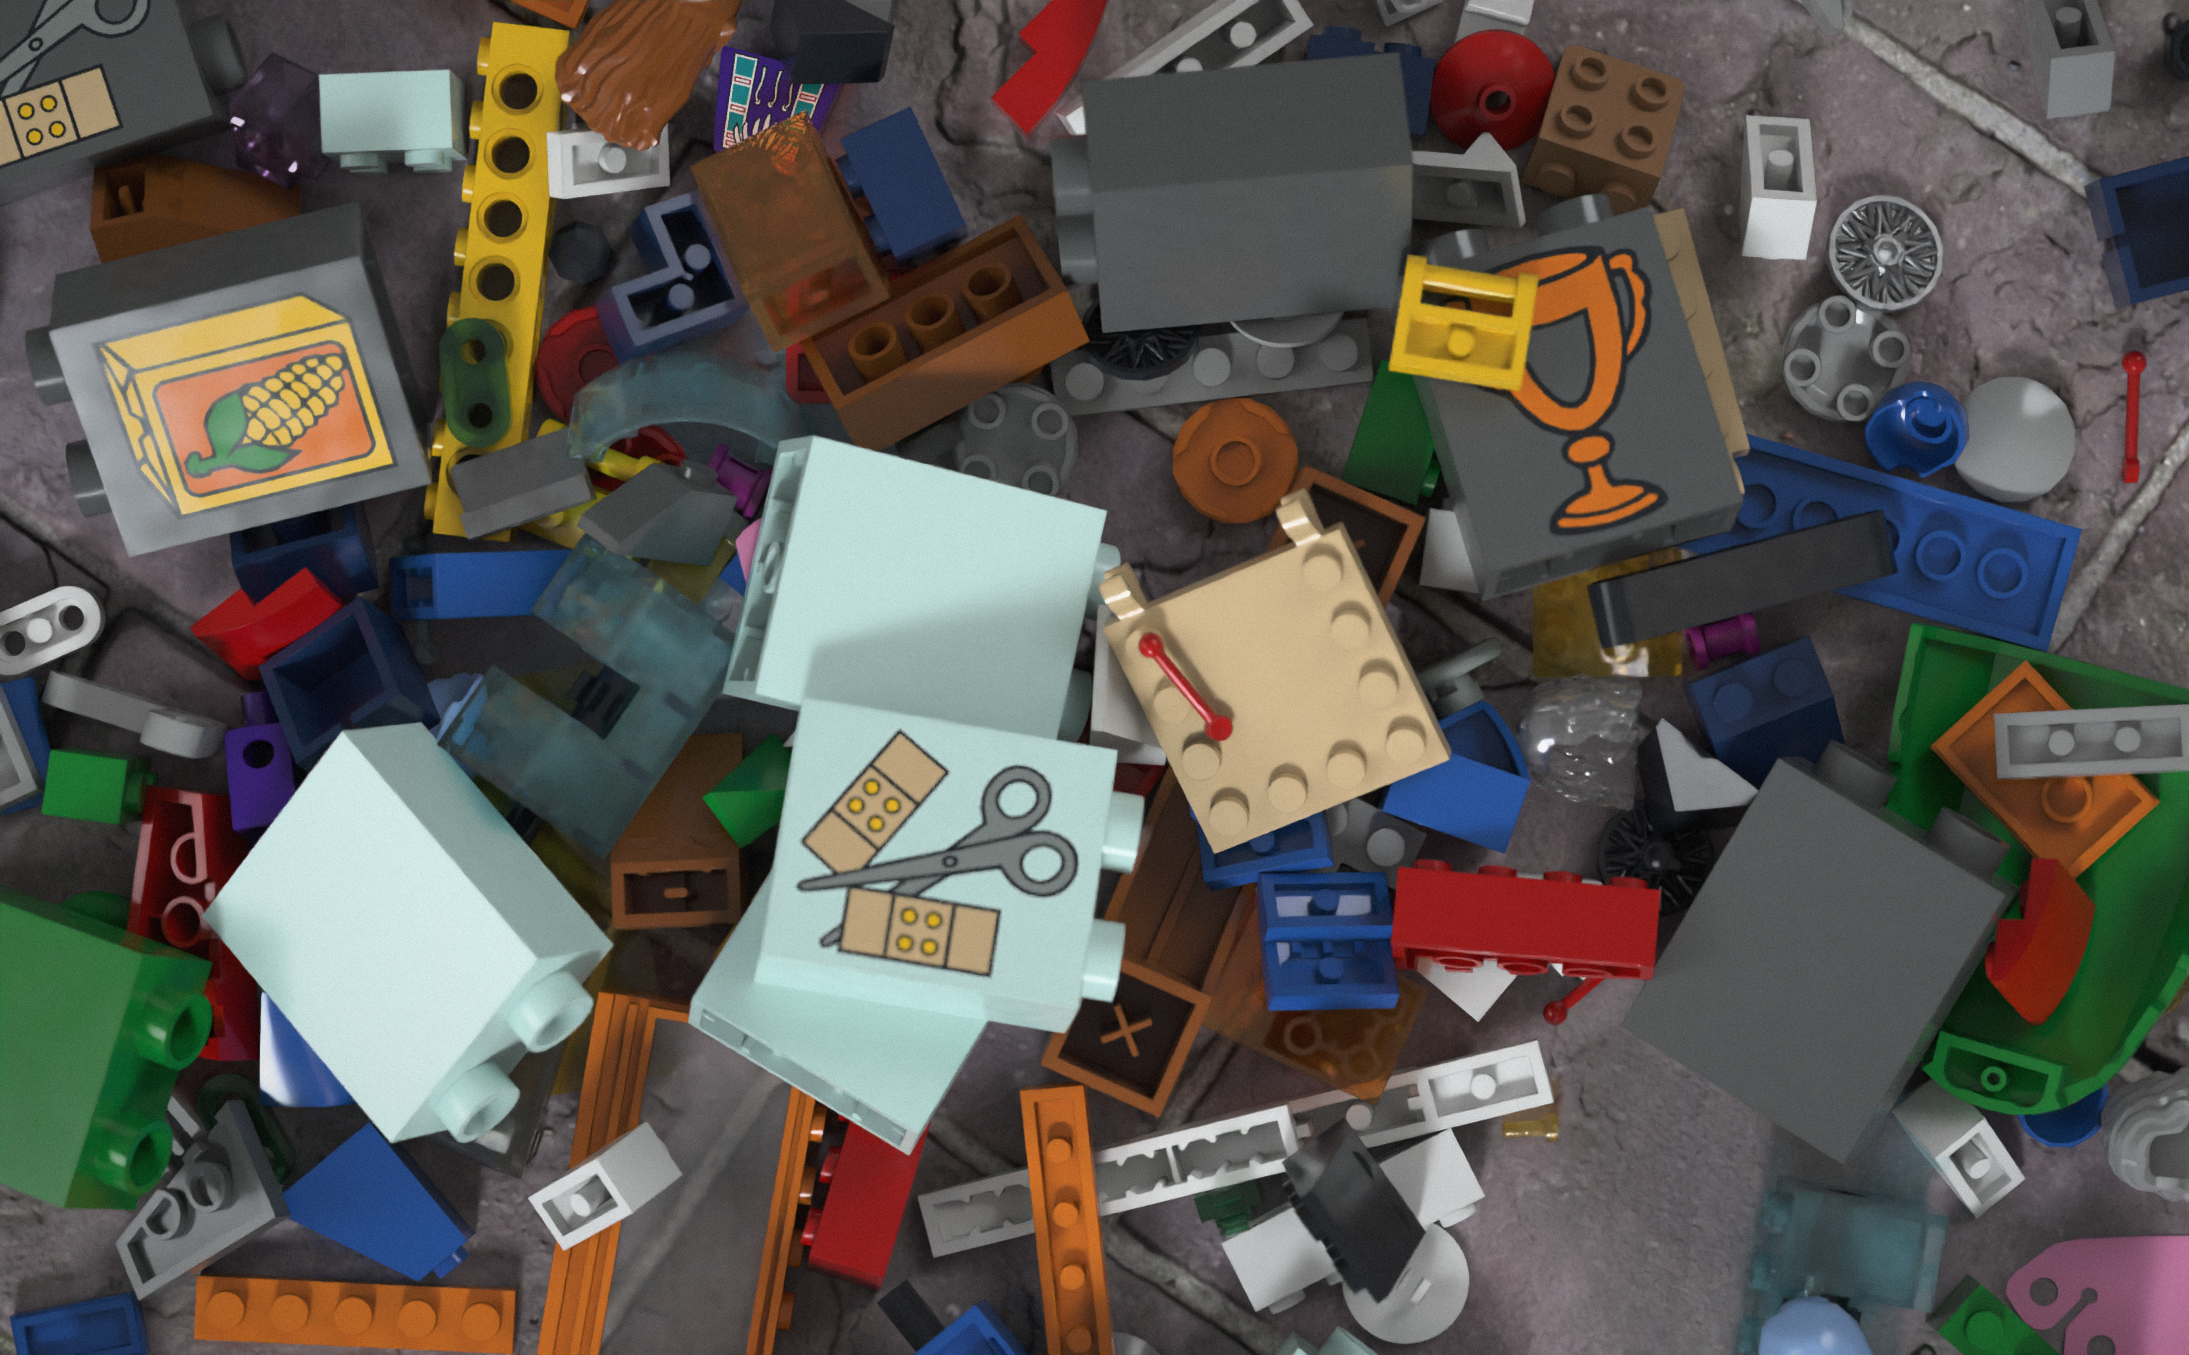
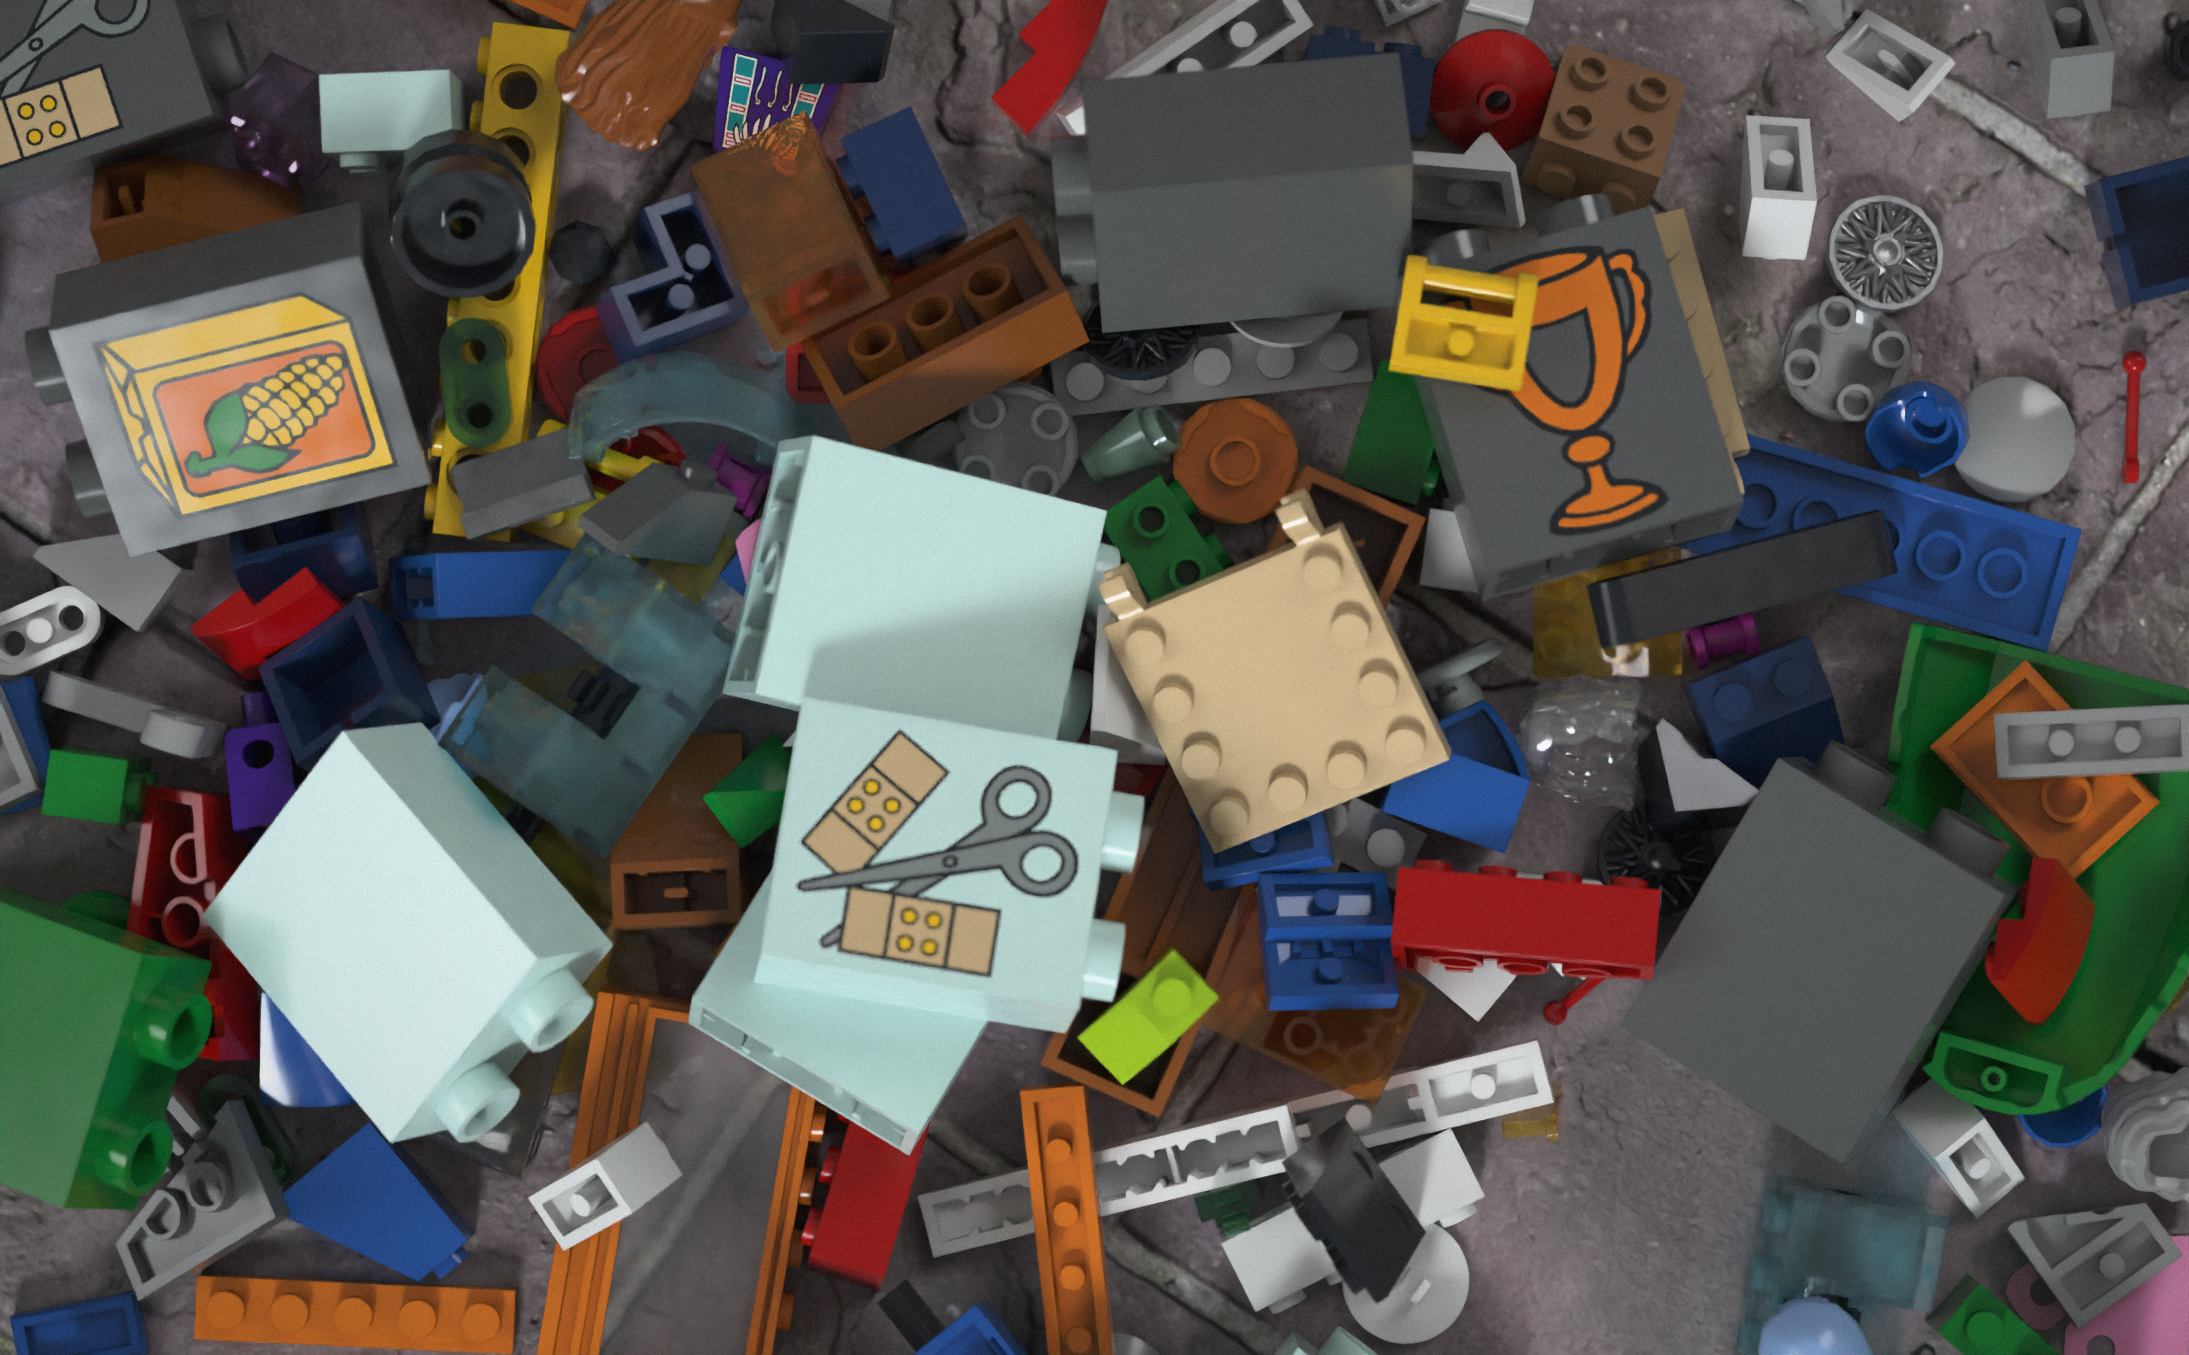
white slope [546,121,670,199] -> none
red hinge [1138,632,1233,741] -> none
none -> light grey slope [32,533,193,632]
none -> black wheel [388,129,536,298]
none -> lime slope [1077,946,1219,1085]
none -> sand green cone [1081,404,1180,485]
none -> green brick [1103,475,1234,601]
none -> white slope [1826,9,1956,122]
none -> light grey wing [2003,1201,2183,1329]

